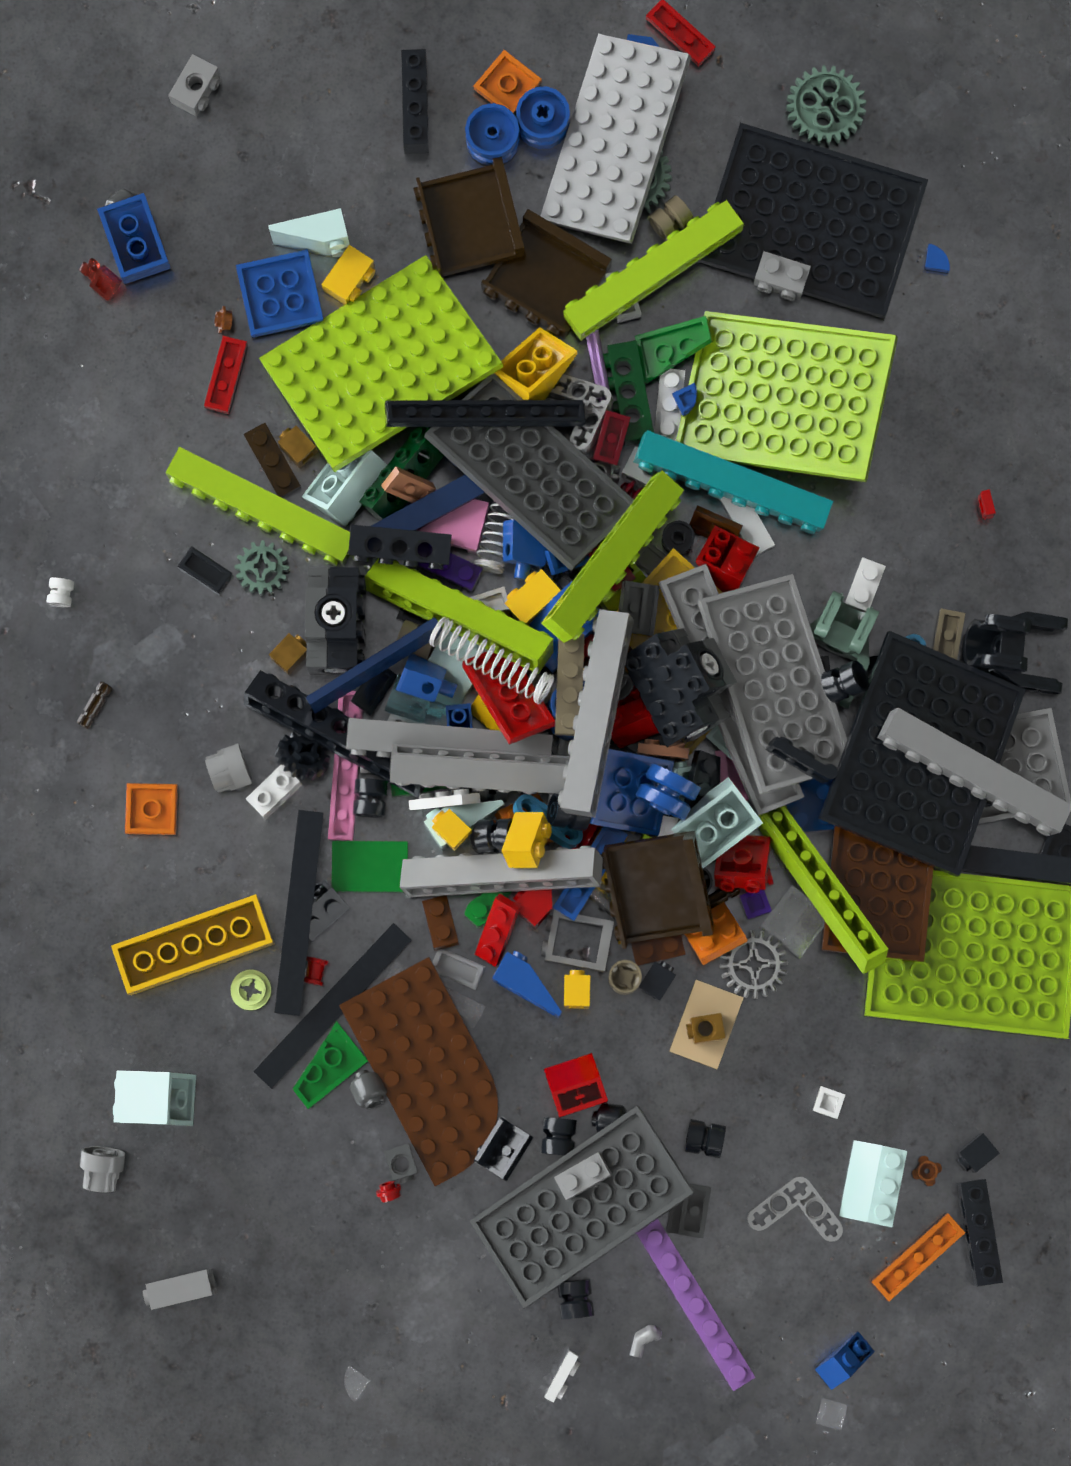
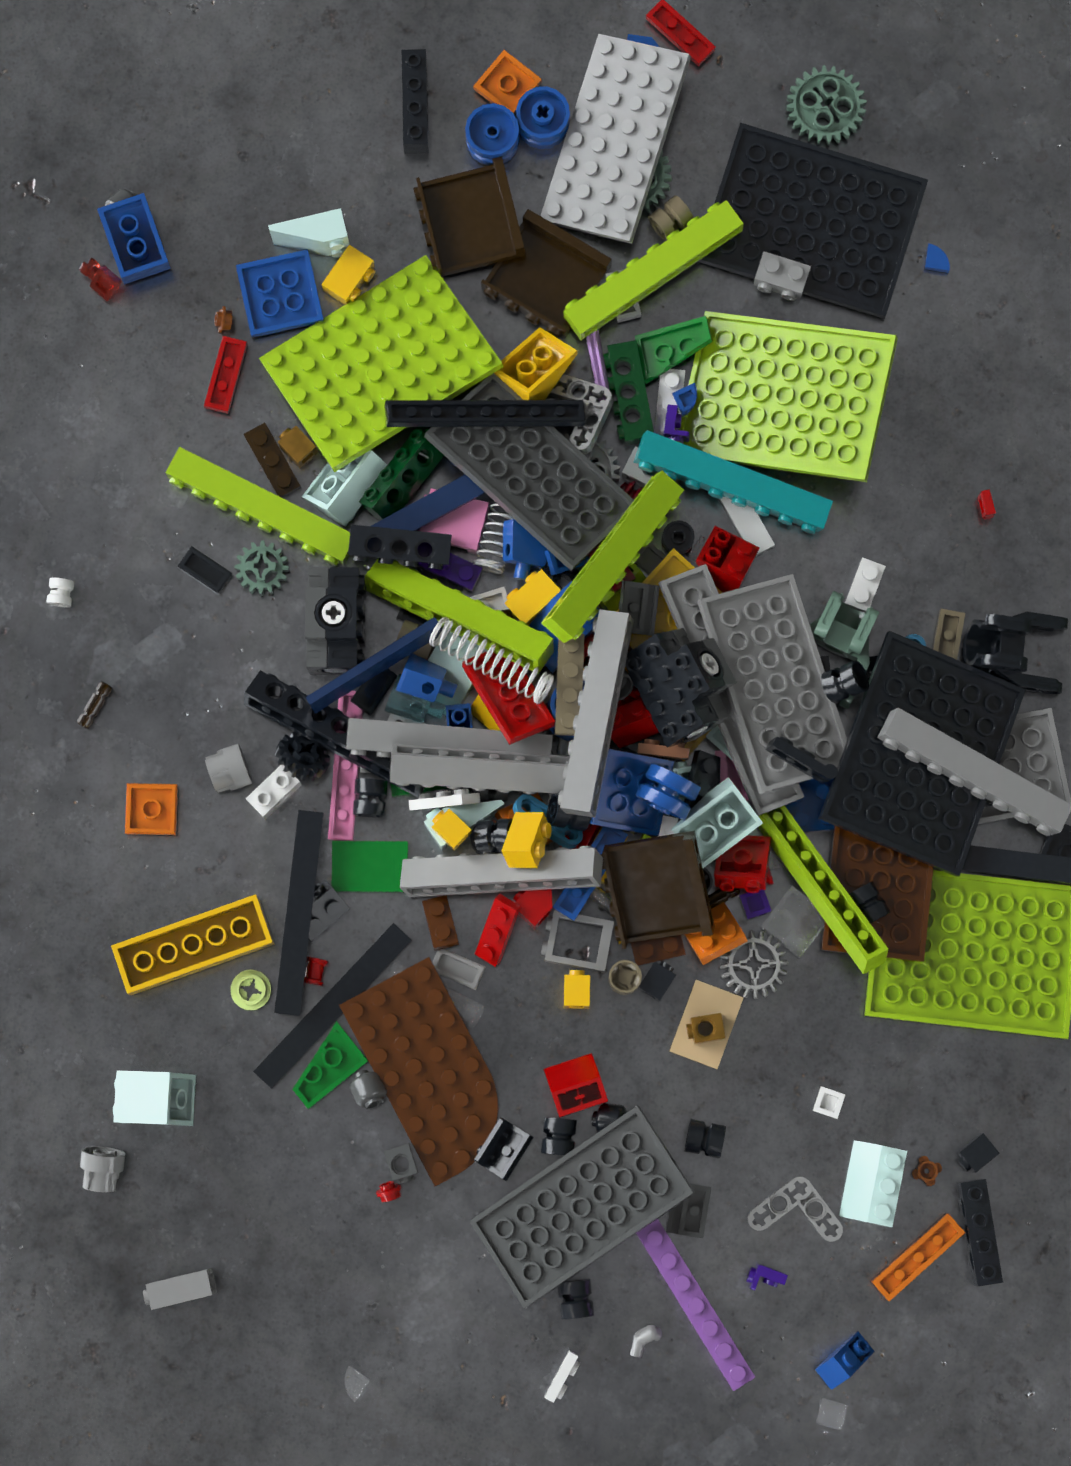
light grey brick [168,54,221,117] -> none
pearl gold brick [269,633,307,675] -> none
nougat plate [381,467,436,503] -> none
green brick [464,892,512,929] -> none
blue slope [492,950,562,1018] -> none
light grey plate [554,1152,612,1200] -> none
dark red plate [592,410,631,466] -> none
reddish brown plate [689,505,743,538] -> none
none -> dark purple bracket [664,404,690,444]
none -> dark purple bracket [746,1263,788,1291]
none -> black wheel [849,881,891,924]

